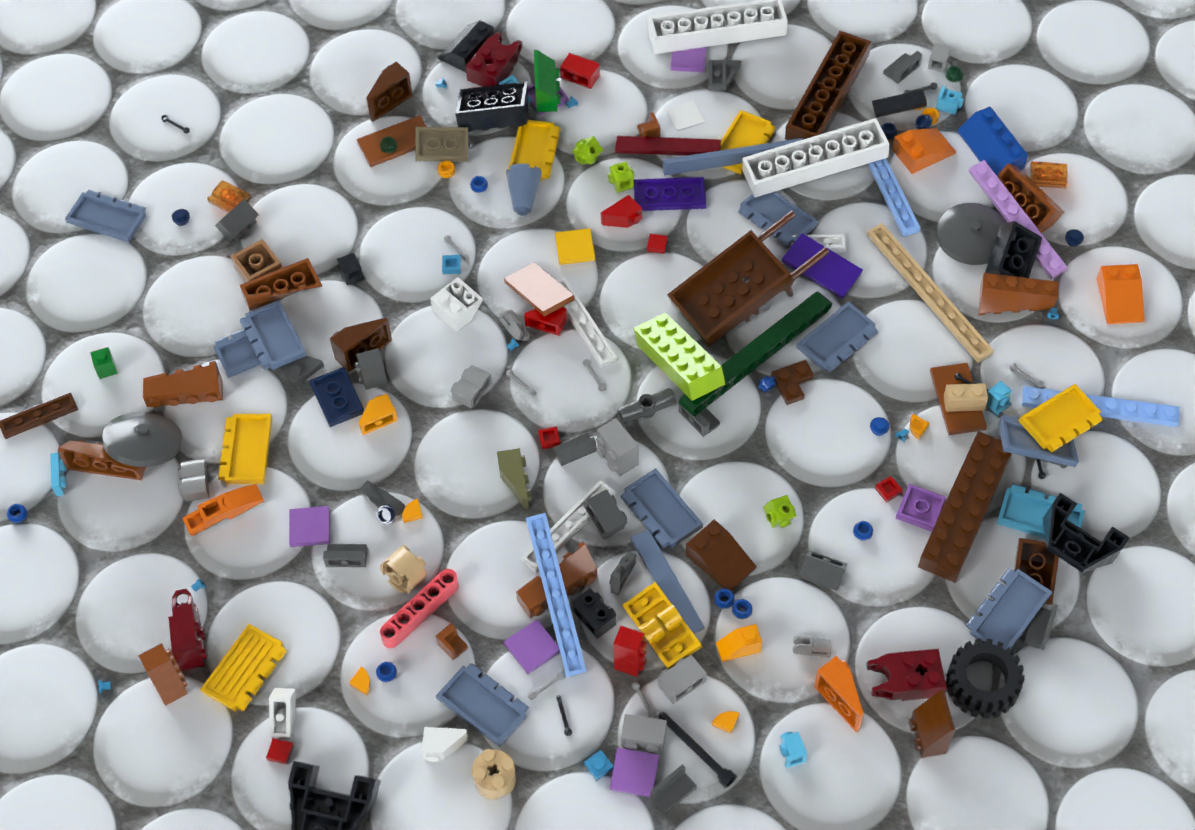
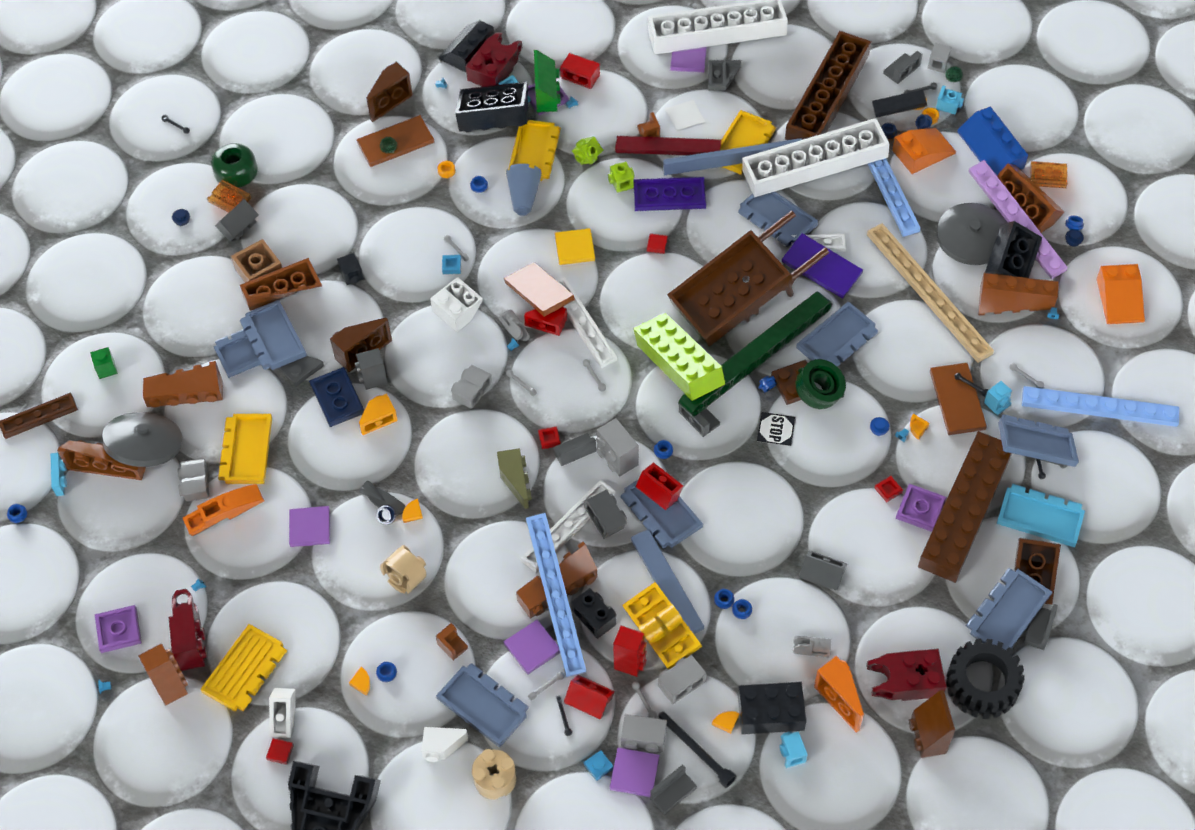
sand blue hinge [65,189,146,243] -> none
dark grey panel [323,544,367,567] -> none
coral beam [380,569,459,648] -> none
dark tan plate [415,127,468,162] -> none
red slope [601,195,642,228] -> none
dark grey wing [609,551,636,595] -> none
dark grey piece [617,388,676,425] -> none
reddish brown slope [685,519,757,591] -> none
light orange slope [716,624,762,662] -> none
lime brick [763,495,797,528] -> none
blue plate [853,521,873,541] -> none
tan brick [944,383,988,412] -> none
yellow hinge [1018,384,1103,452] -> none
black wedge [1043,493,1130,573] -> none
none -> medium lavender tile [95,605,142,653]
none -> dark green piece [211,143,258,188]
none -> red panel [564,675,615,719]
none -> red brick [636,462,684,510]
none -> blue plate [654,440,673,459]
none -> black brick [738,682,806,735]
none -> sticker [757,412,796,446]
none -> dark green piece [795,359,846,409]
none -> blue plate [1065,216,1084,230]

